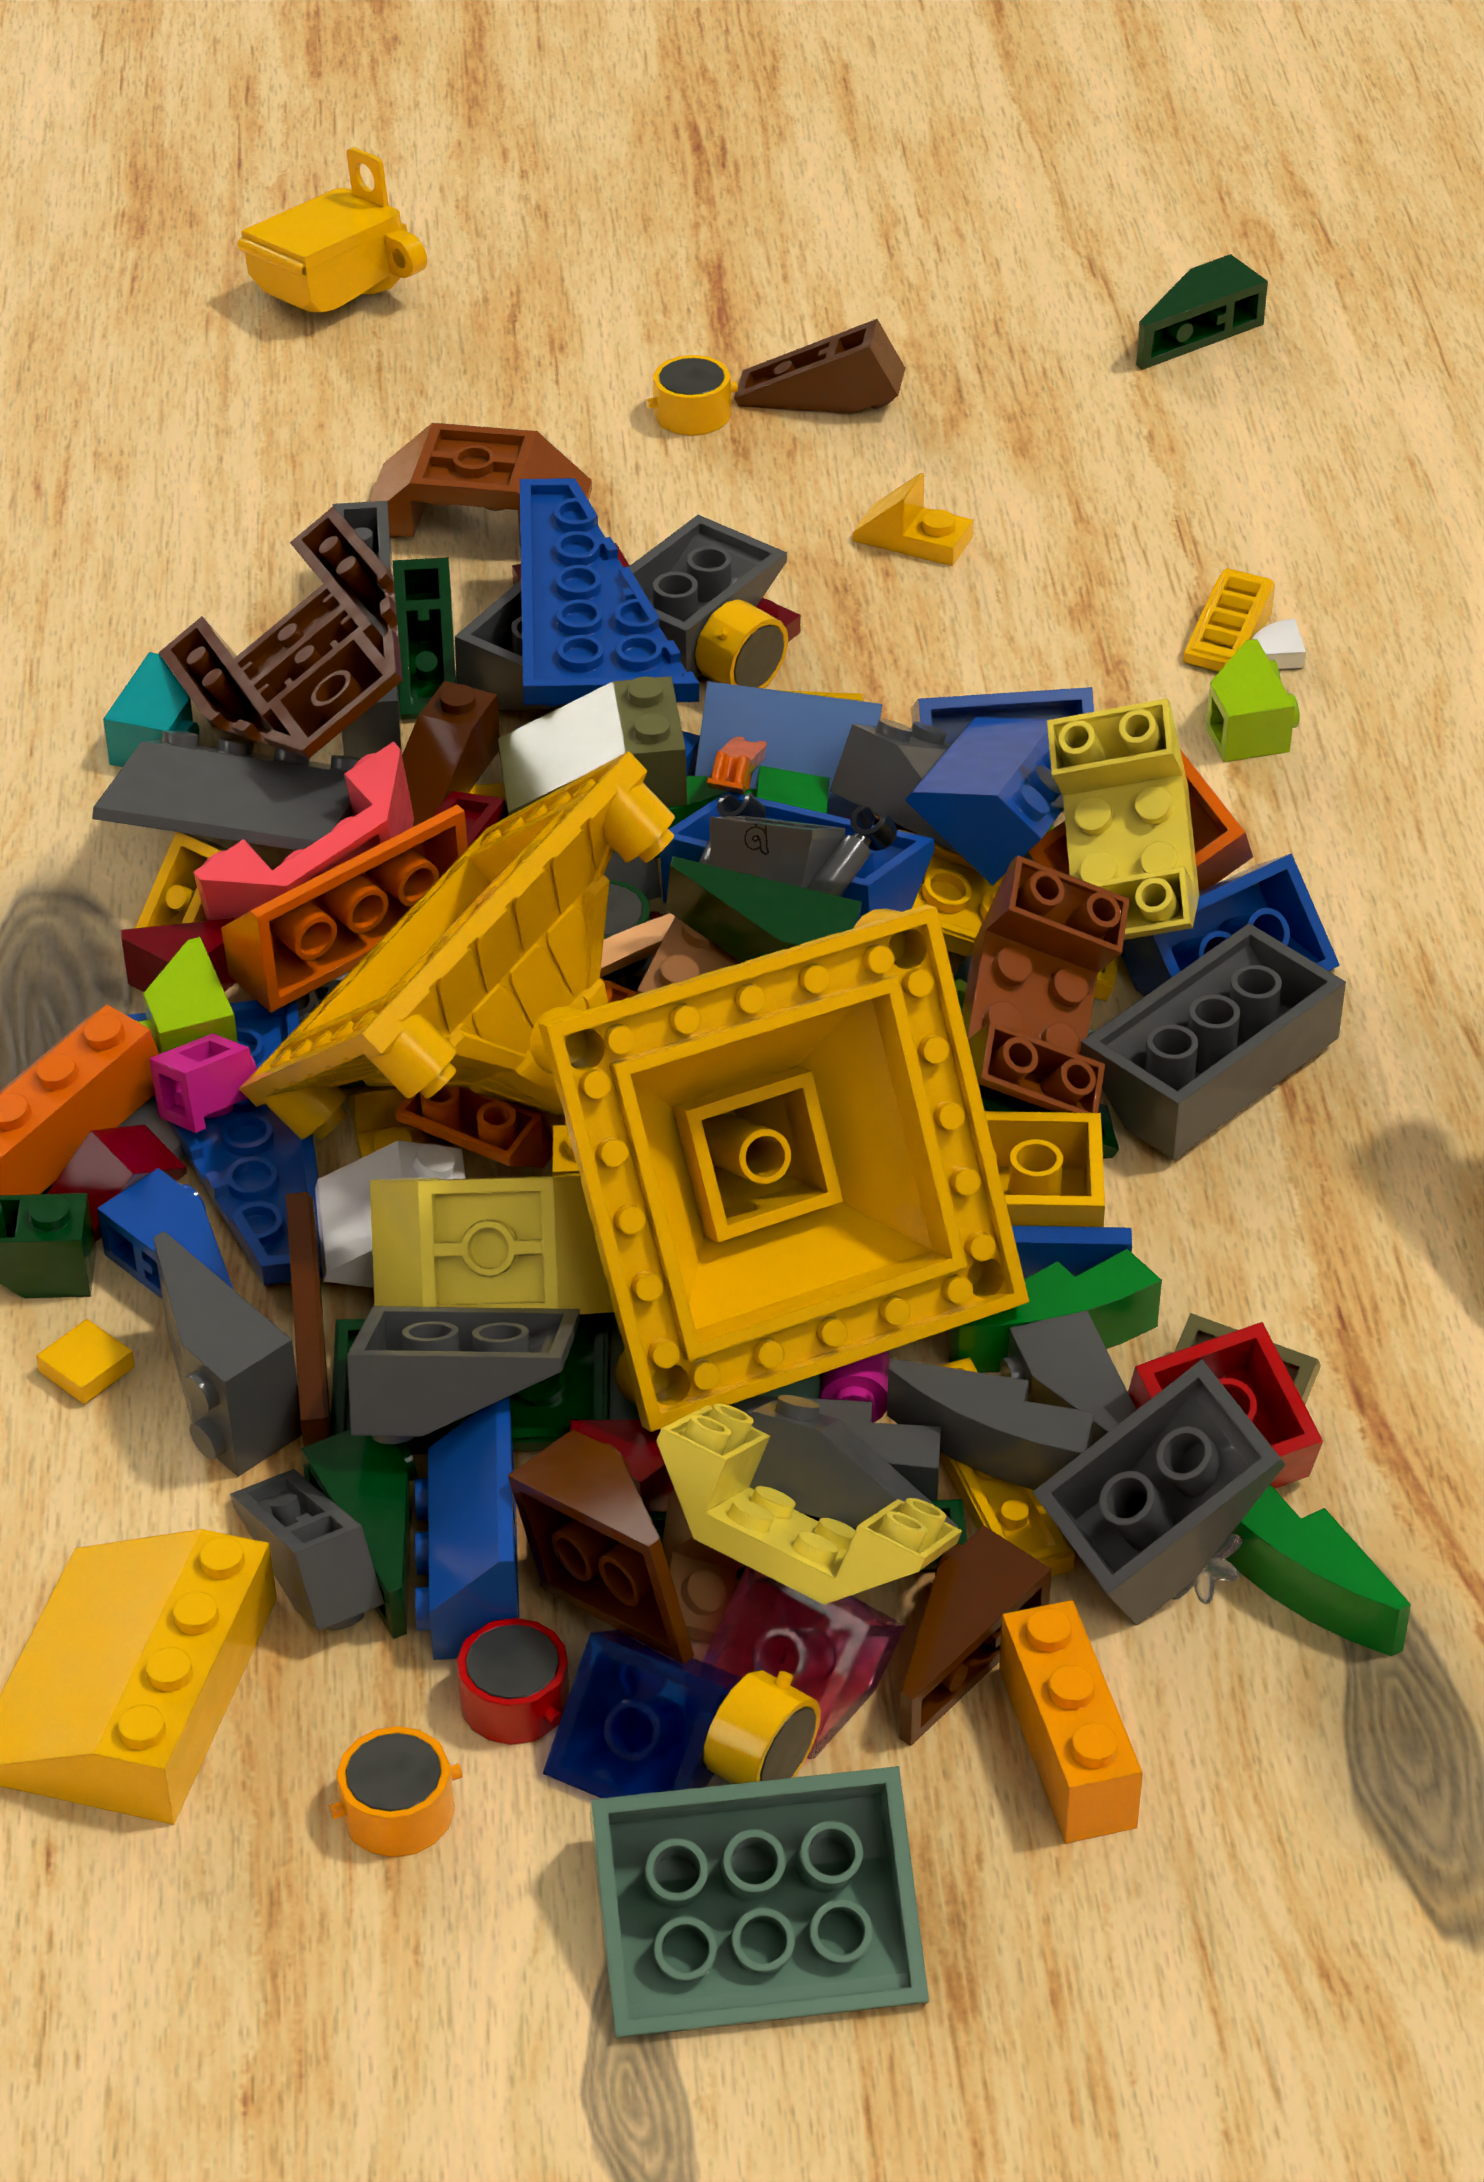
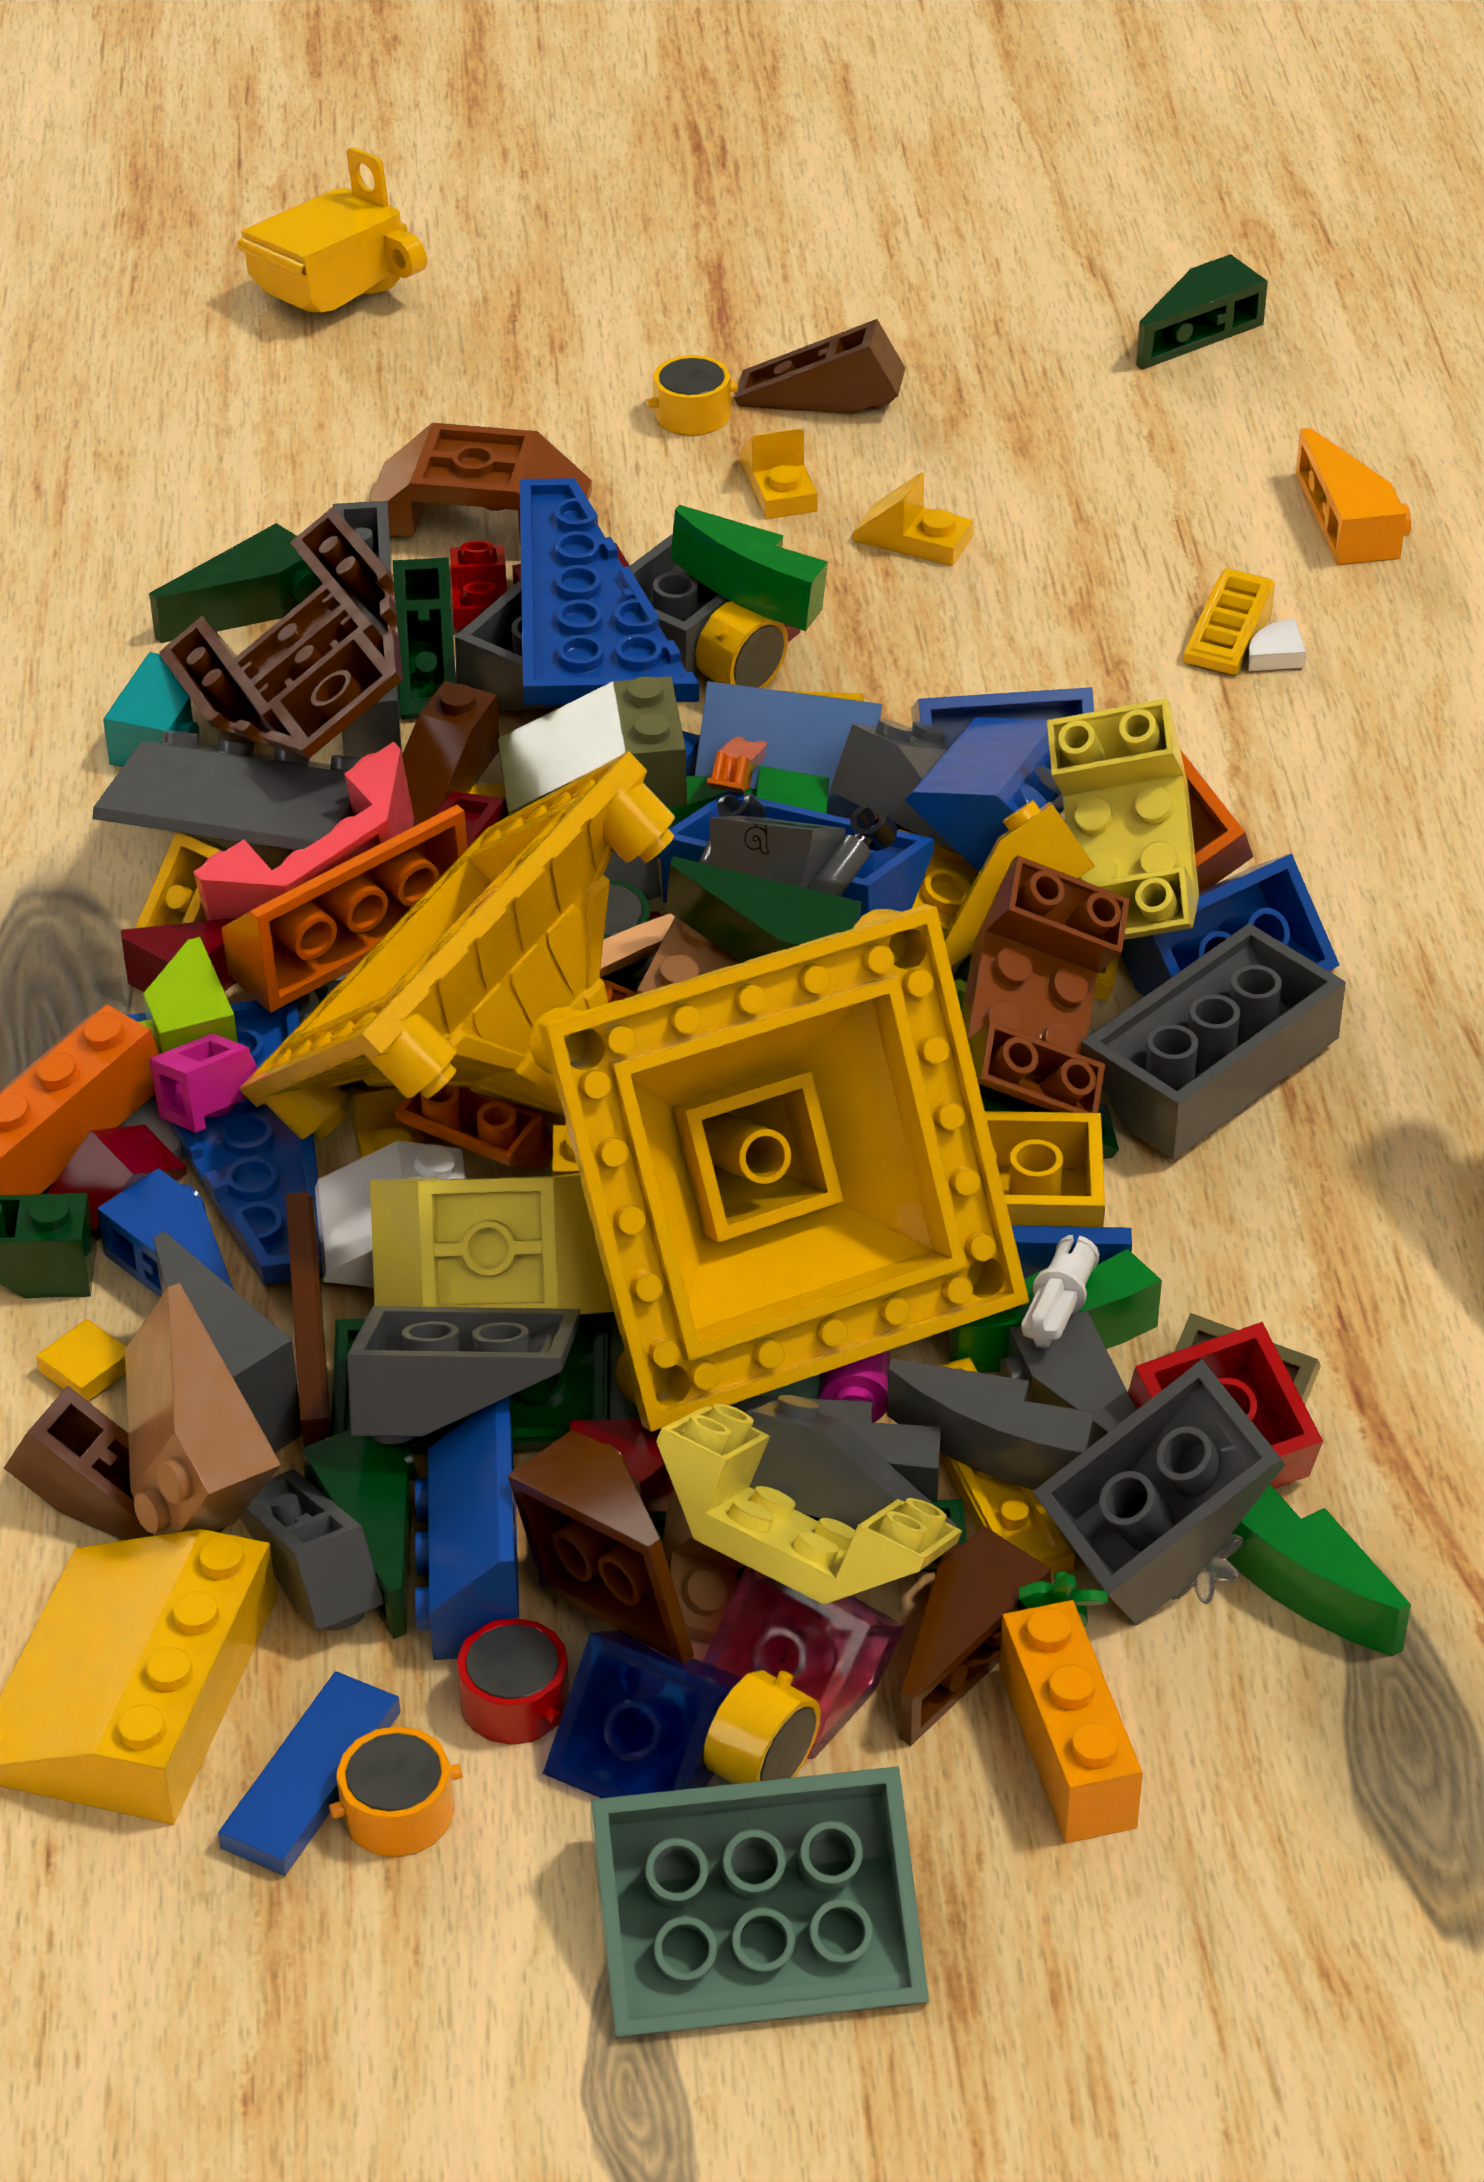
lime slope [1206,639,1300,762] -> none
none -> reddish brown slope [4,1386,225,1541]
none -> medium nougat slope [125,1282,281,1536]
none -> dark green slope [149,523,323,643]
none -> blue tile [218,1671,401,1876]
none -> red slope [450,540,507,630]
none -> green slope [670,505,828,631]
none -> yellow slope [740,429,818,519]
none -> yellow slope [944,800,1095,967]
none -> green plant [1019,1571,1108,1627]
none -> white axle [1021,1235,1100,1348]
none -> light orange slope [1296,428,1411,565]

